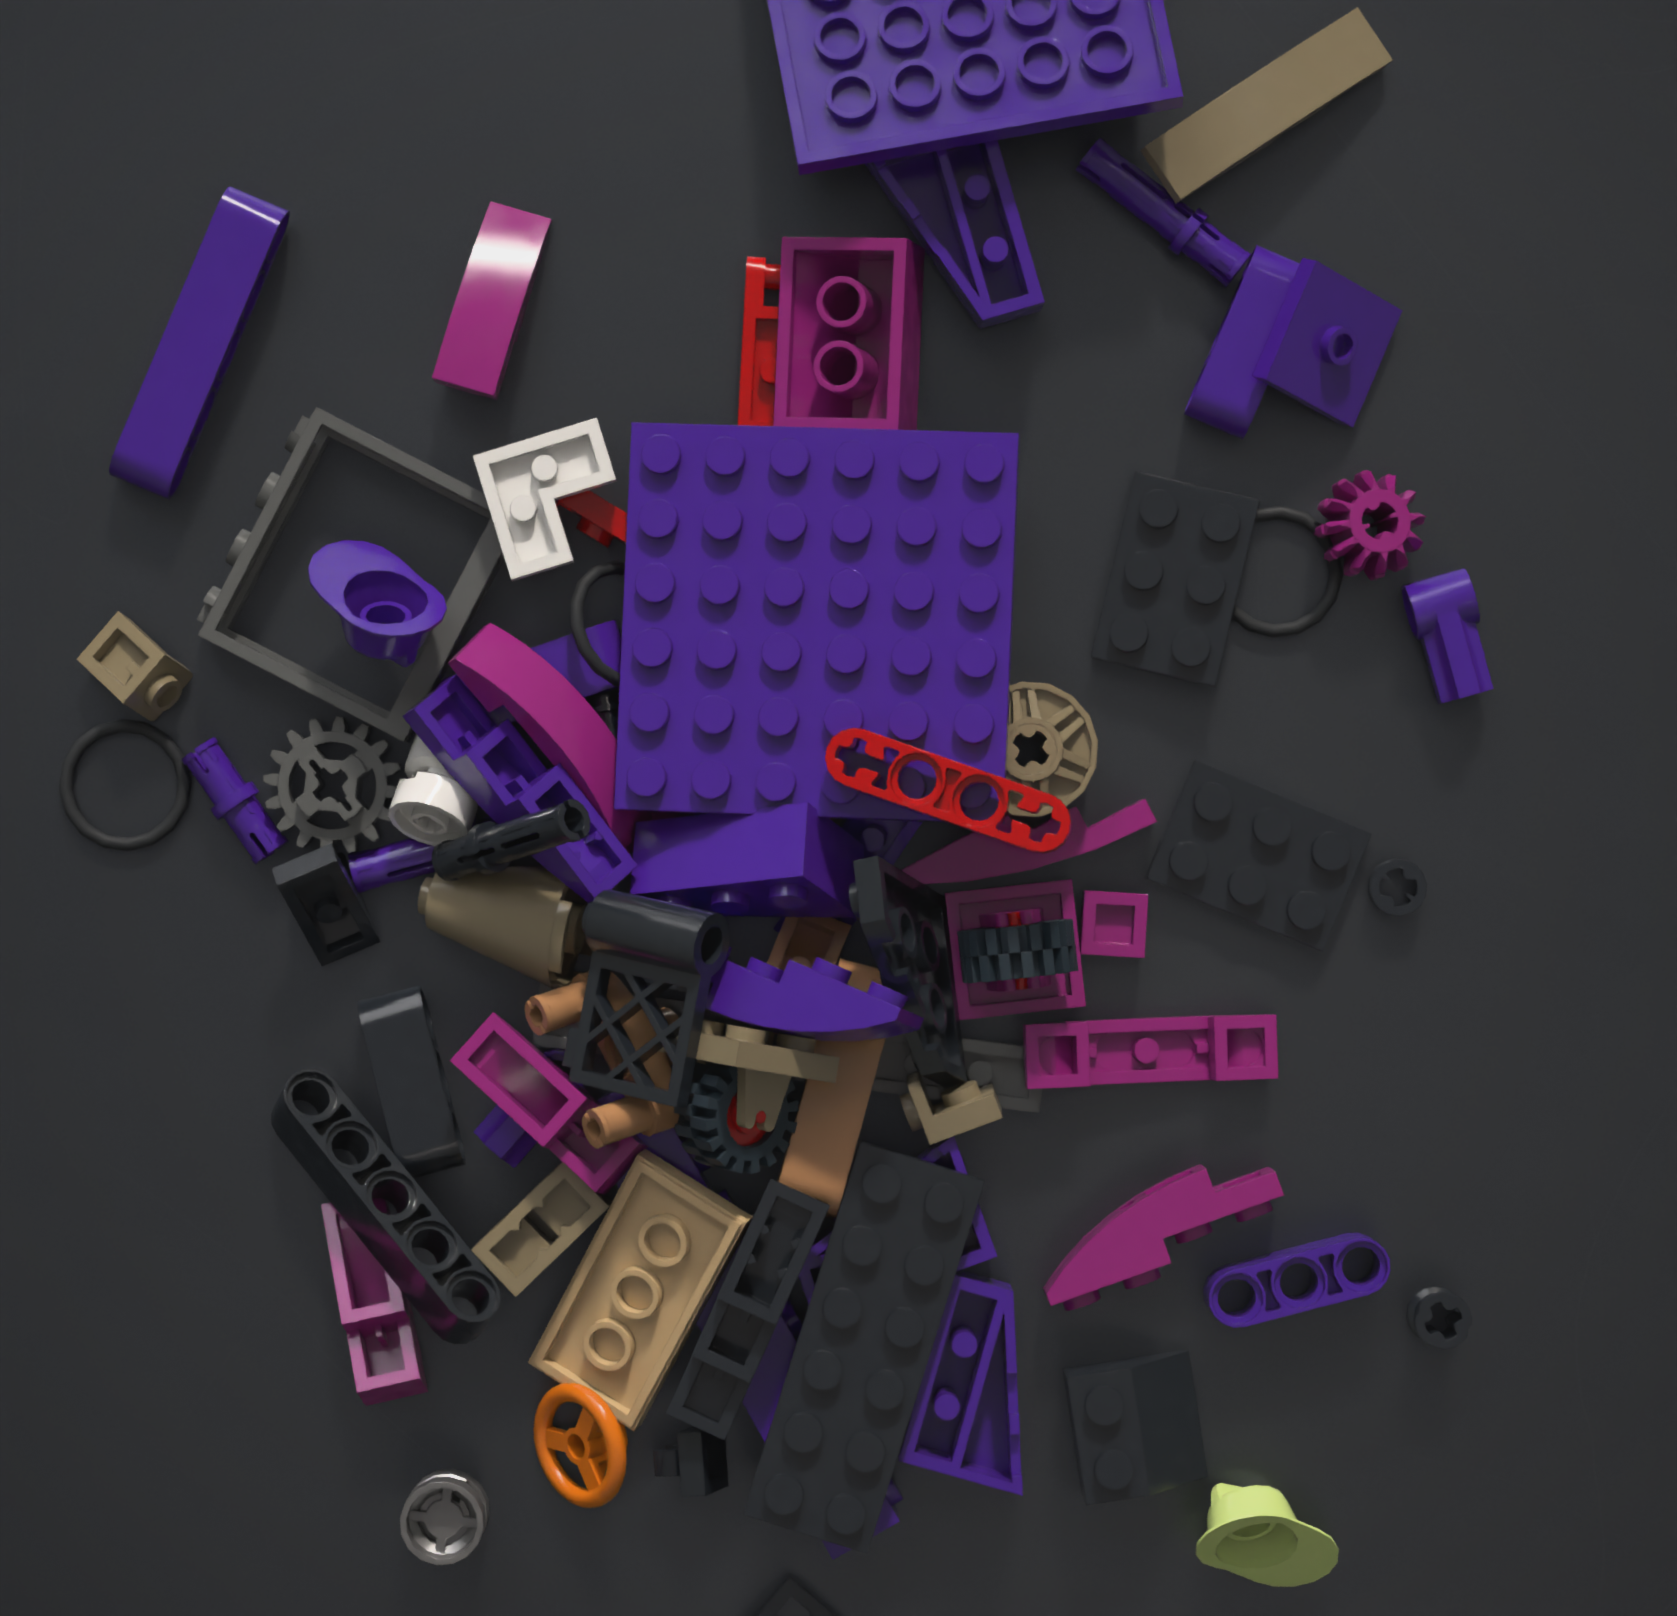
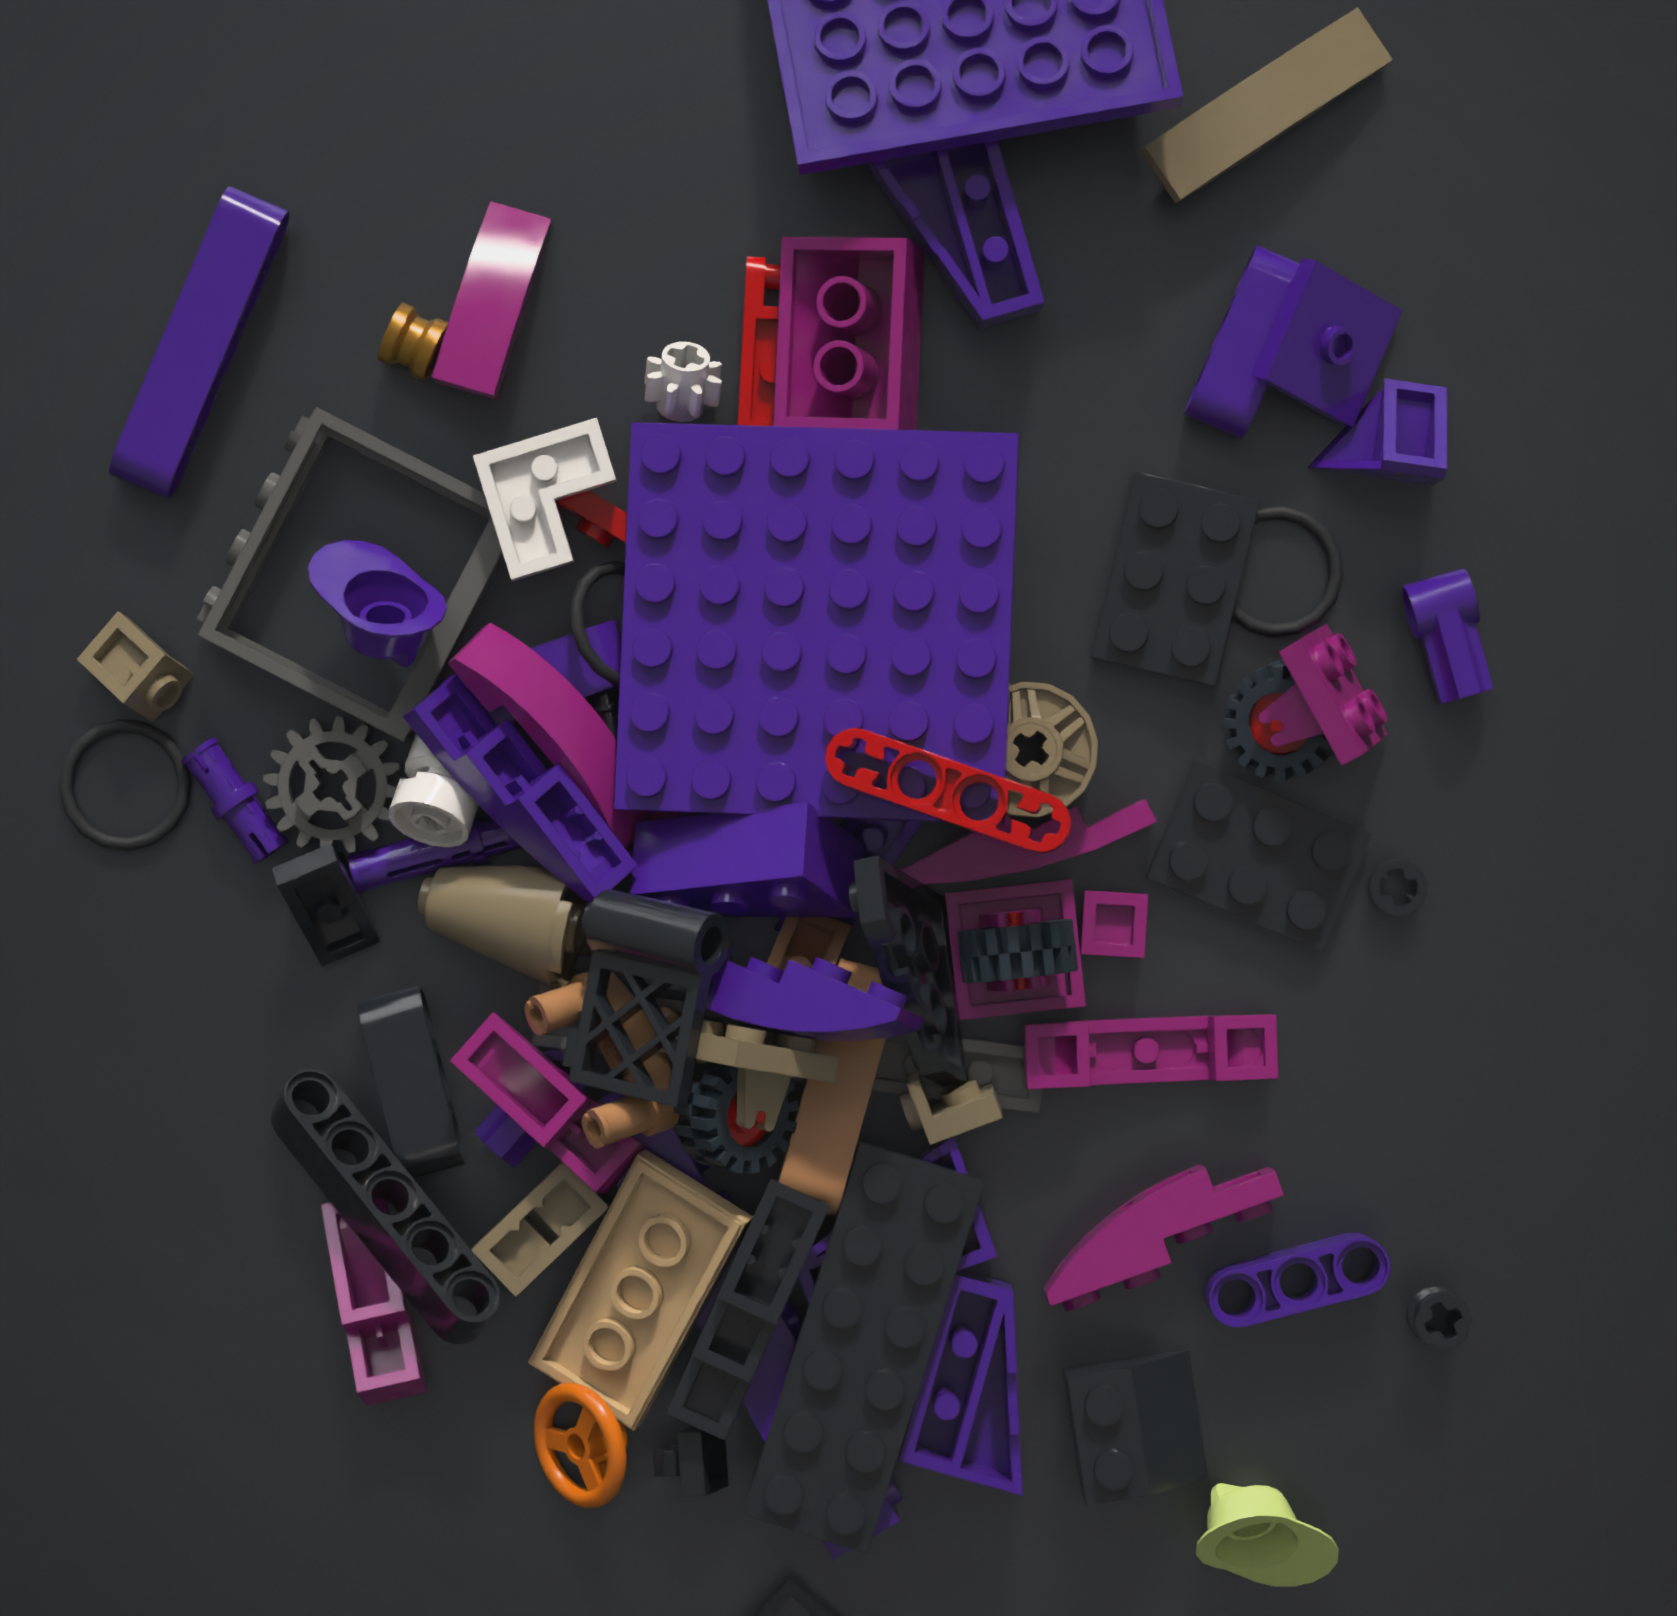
flat silver wheel [400,1469,490,1565] -> none
black pin [432,799,590,882] -> none
dark purple pin [1075,137,1251,287] -> none
magenta gear [1314,470,1426,581] -> none
none -> pearl gold wheel [377,302,448,381]
none -> white gear [644,342,722,422]
none -> magenta plate [1223,624,1388,781]
none -> dark purple slope [1307,378,1447,486]

